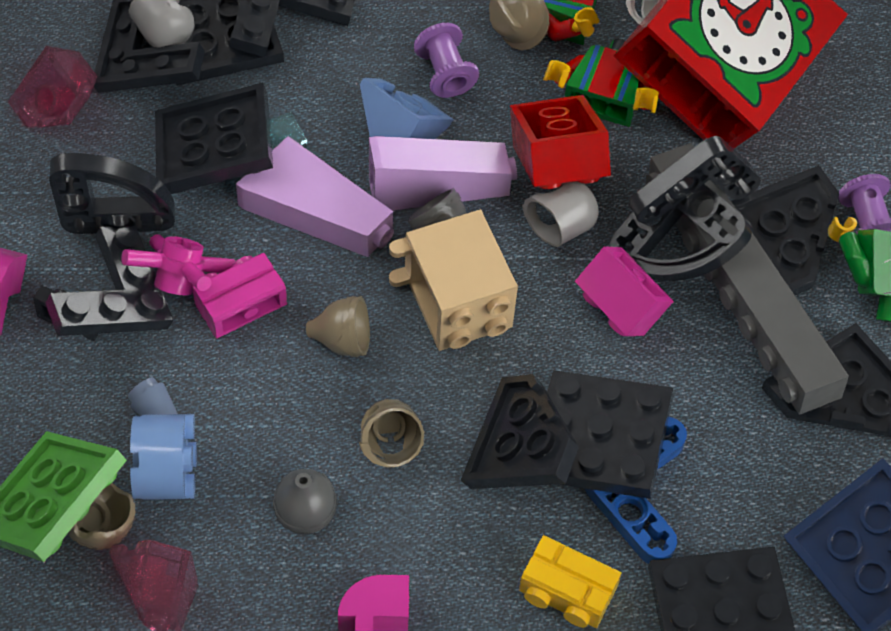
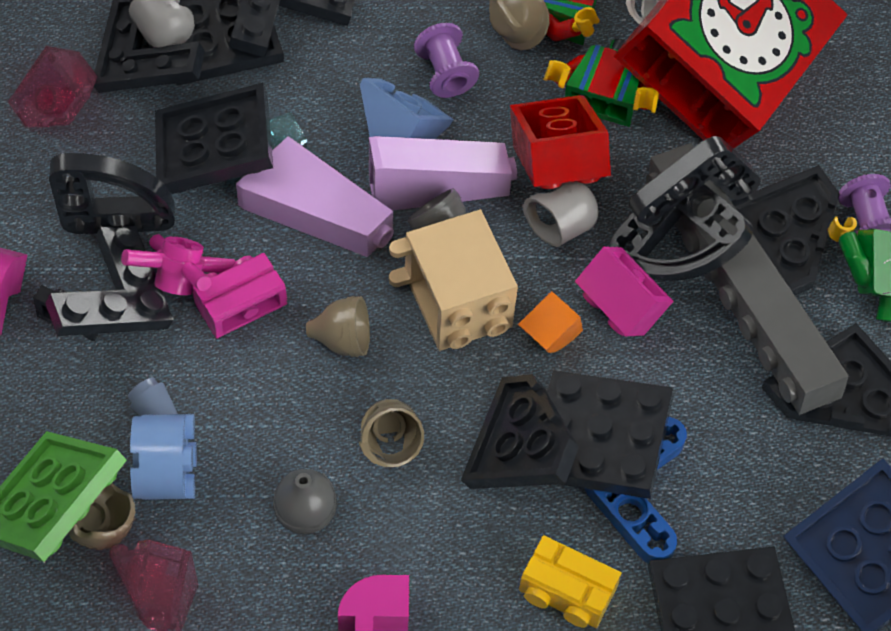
none -> orange brick [518,291,583,353]

